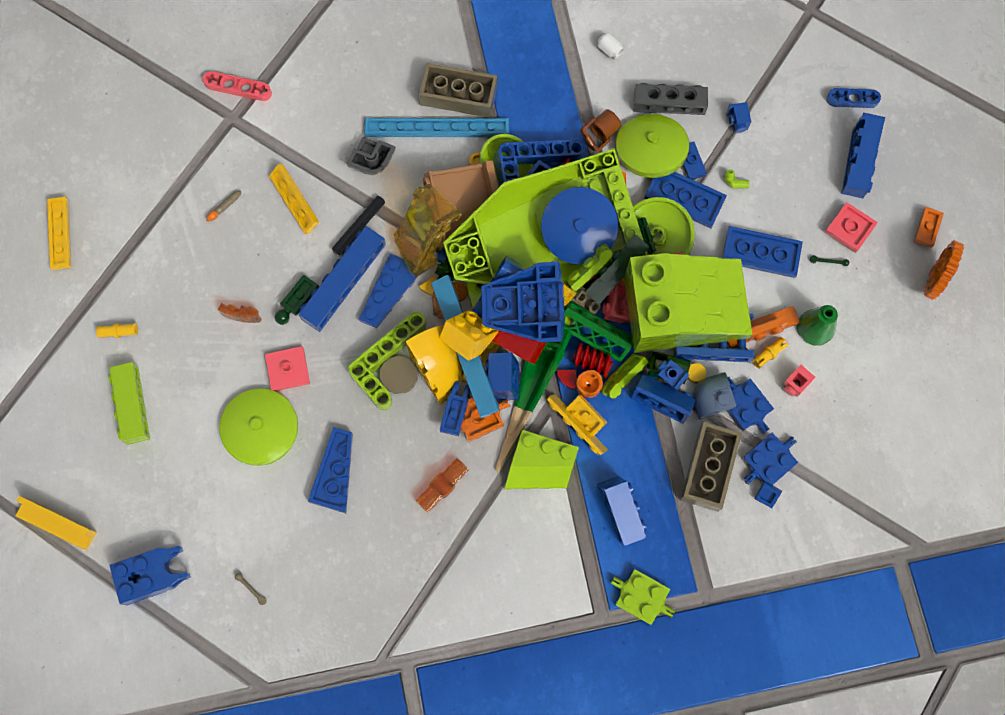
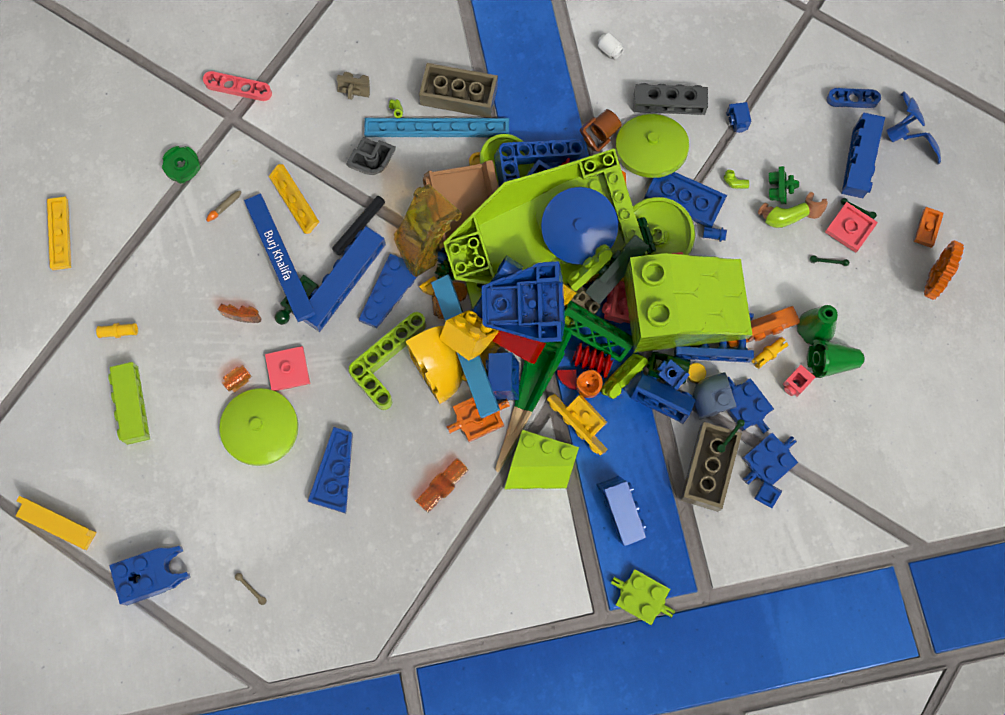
dark tan tile [379,356,418,394] -> none
blue hinge [440,381,471,437] -> none
blue plate [683,141,707,180] -> none
blue plate [722,226,803,278] -> none
none -> green plate [162,146,201,184]
none -> clear orange brick [222,365,252,393]
none -> blue tile [244,193,316,322]
none -> dark tan hips [337,72,370,100]
none -> lime arm [389,99,404,118]
none -> blue pin [703,226,727,242]
none -> dark green hinge [717,419,745,453]
none -> piece [758,192,828,228]
none -> green hips [769,166,800,204]
none -> green cone [807,339,865,378]
none -> dark green hinge [841,198,877,219]
none -> blue plant [887,91,941,165]

